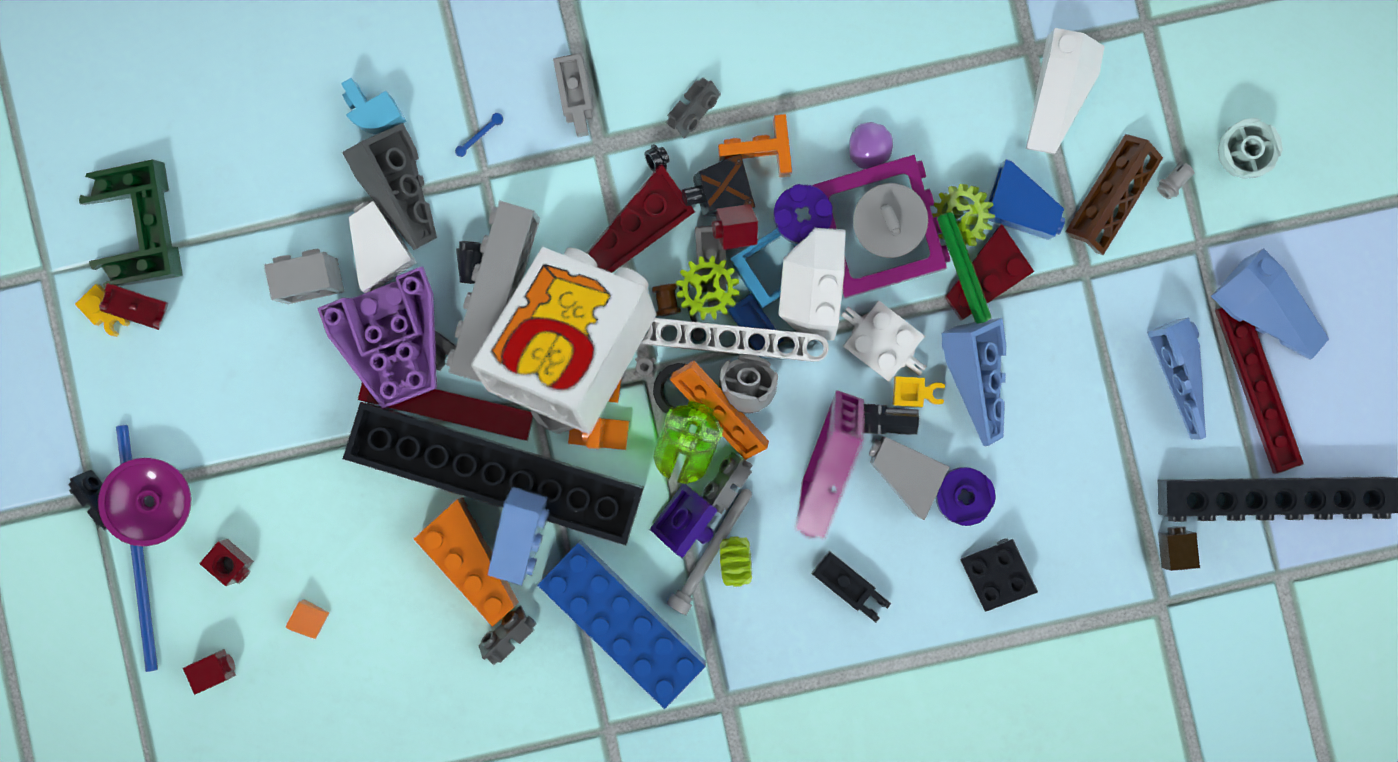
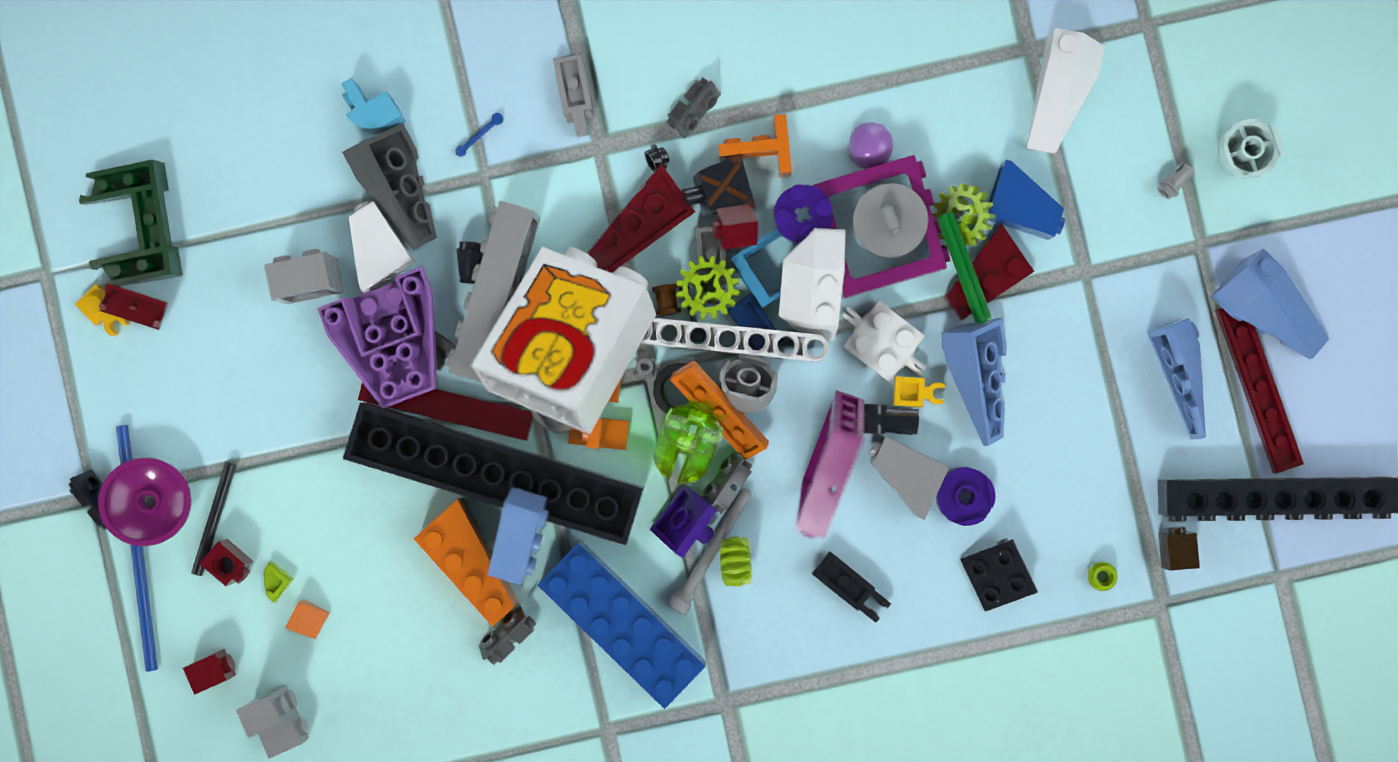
reddish brown fence [1065,134,1163,255] -> none
none -> black bar [191,461,237,576]
none -> light grey brick [236,685,309,758]
none -> lime tile [263,561,294,603]
none -> lime plate [1087,562,1118,591]

